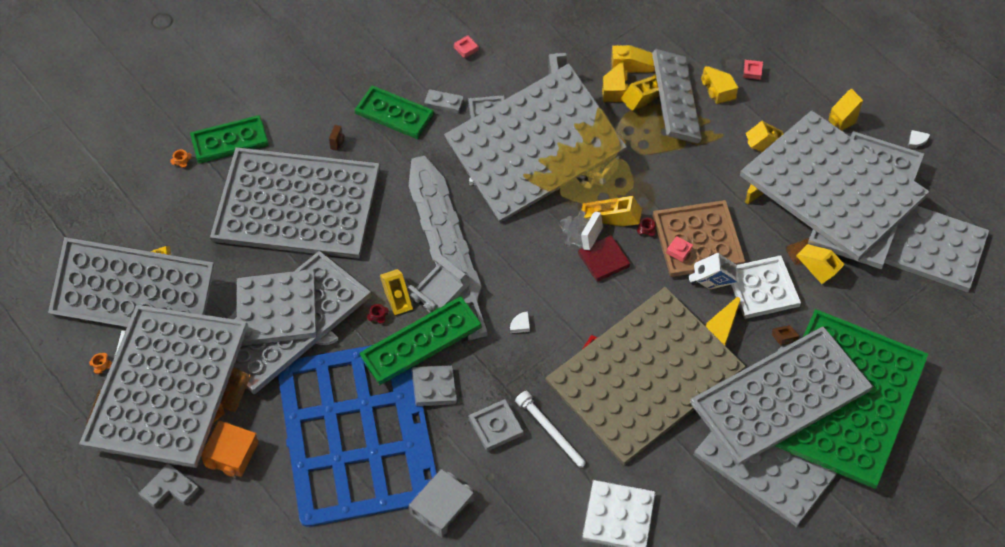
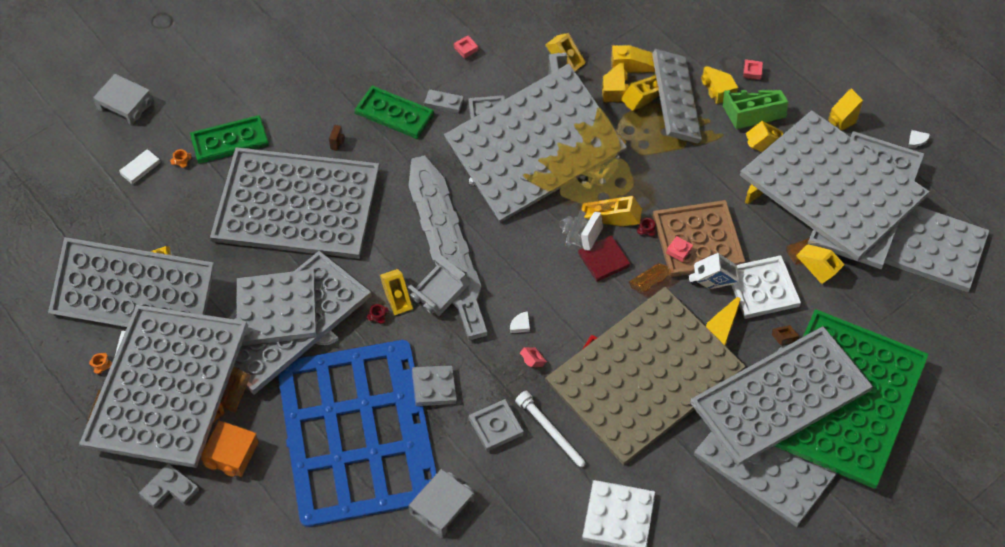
green plate [359,296,482,386] -> none
none -> light grey panel [93,74,152,125]
none -> white tile [119,149,160,185]
none -> coral plate [520,347,547,367]
none -> yellow slope [546,33,586,72]
none -> clear orange plate [629,263,671,292]
none -> bright green wedge [723,90,788,129]

